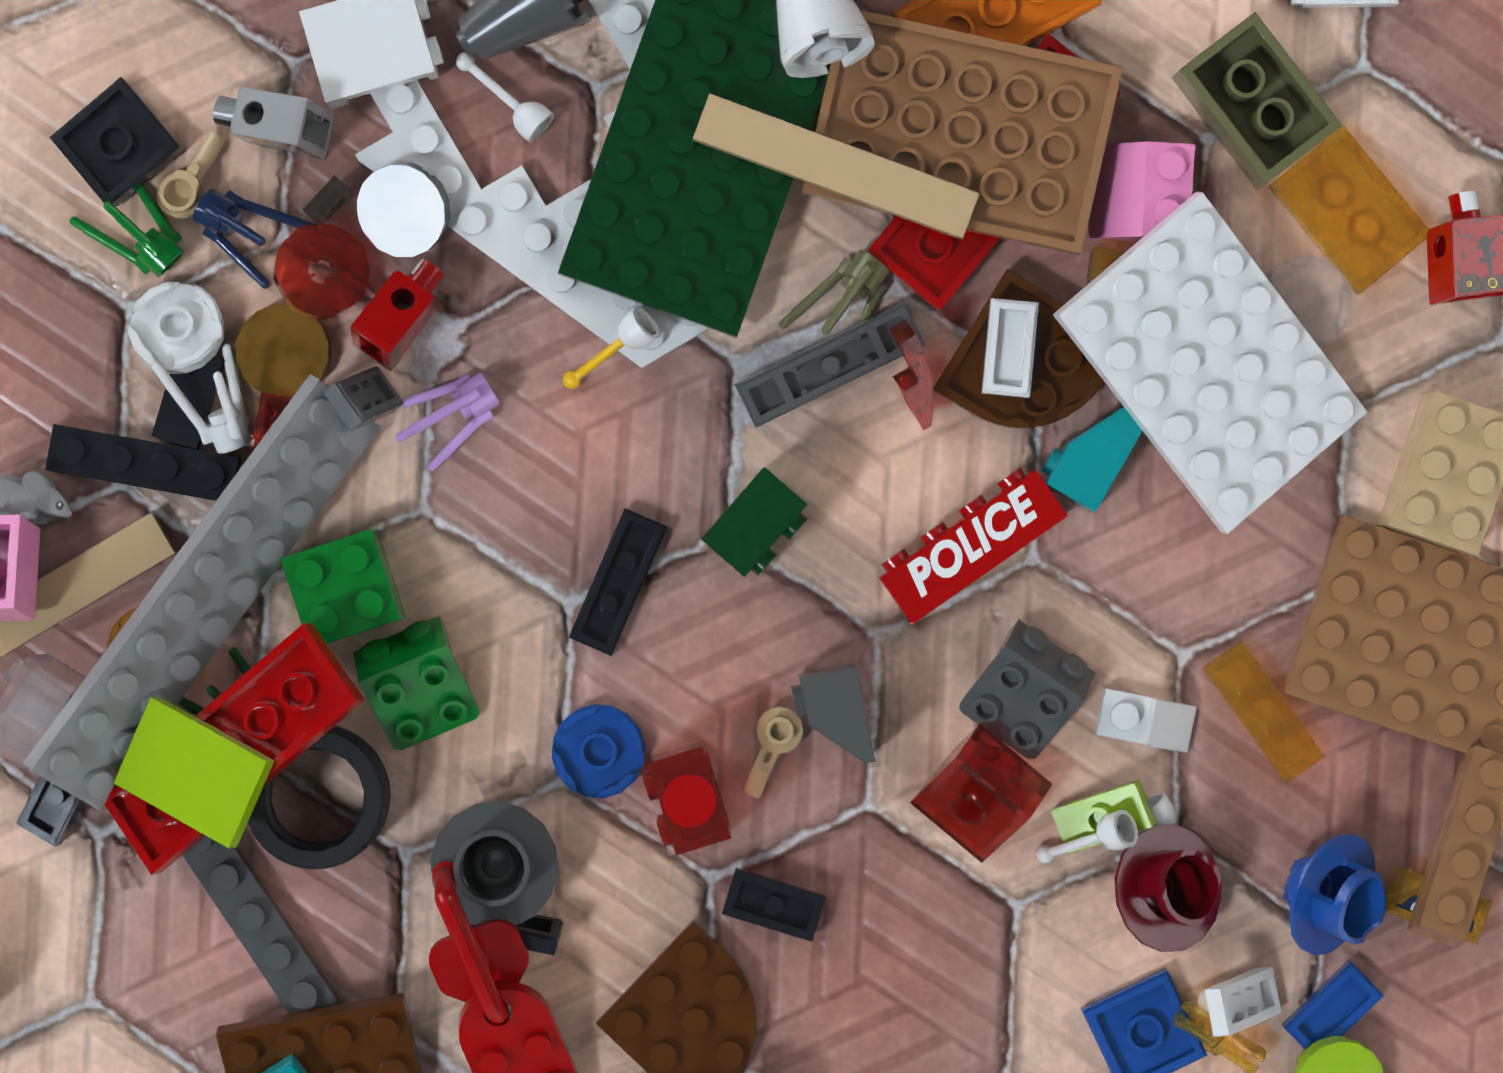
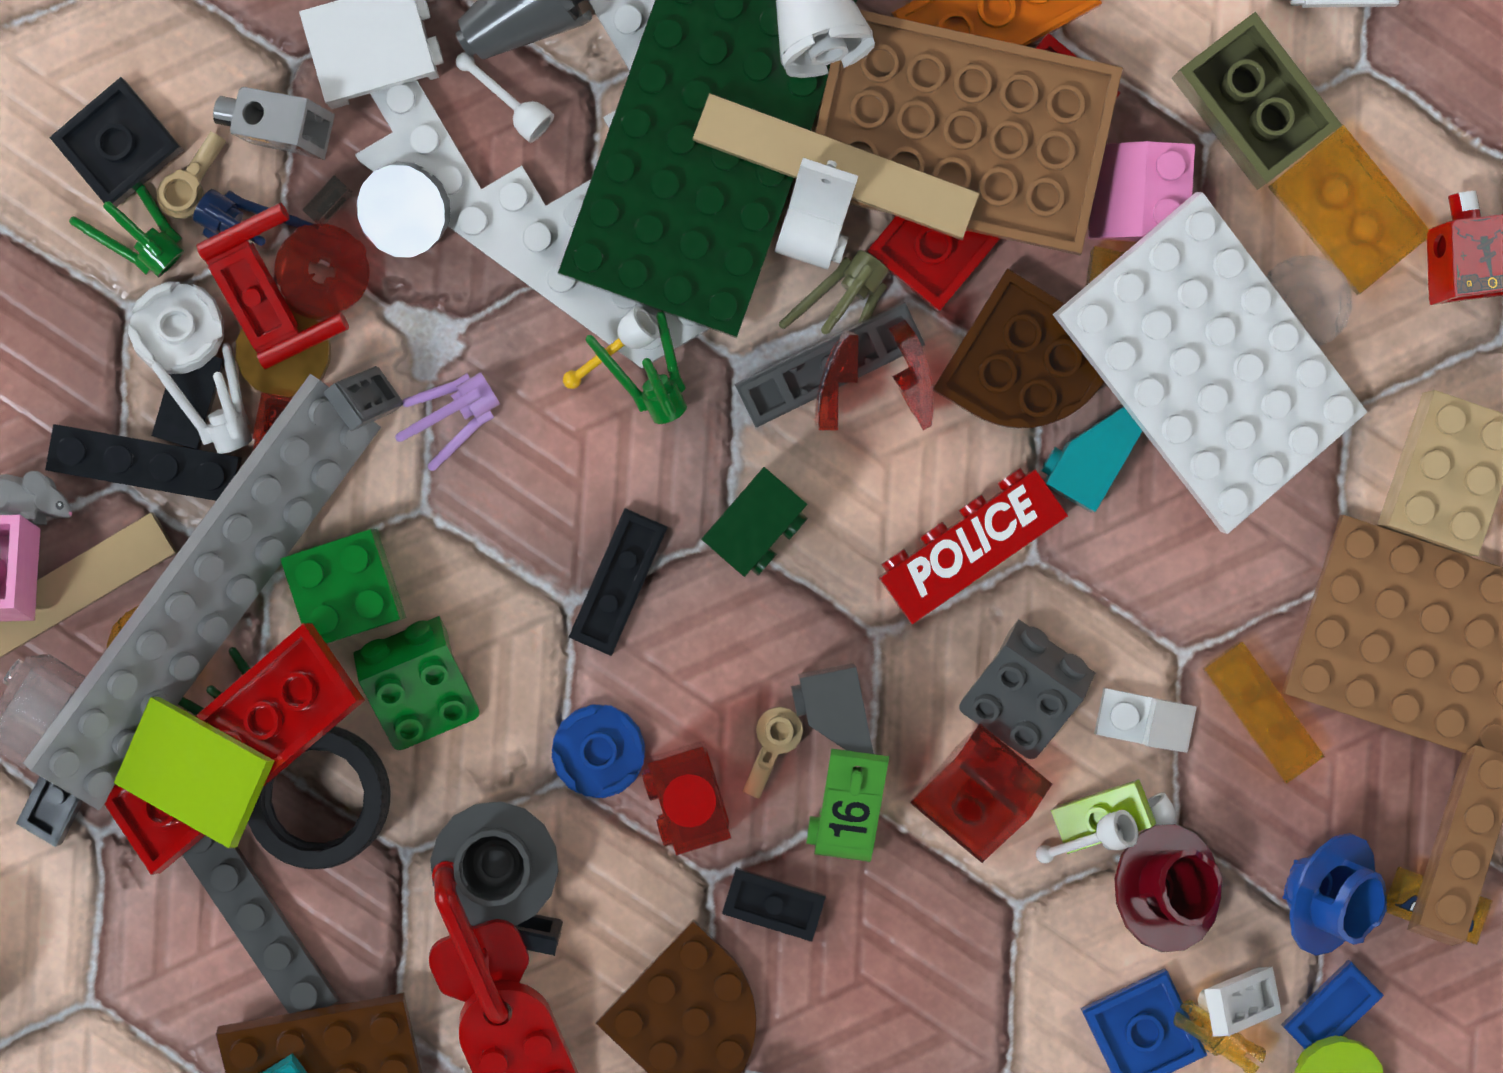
red torso [350,259,444,372] -> none
white tile [981,298,1039,398] -> none
none -> red plate [196,203,349,370]
none -> green plant [586,311,687,424]
none -> white door [774,158,858,270]
none -> bright green door [806,749,889,862]
none -> clear red slope [815,331,858,430]

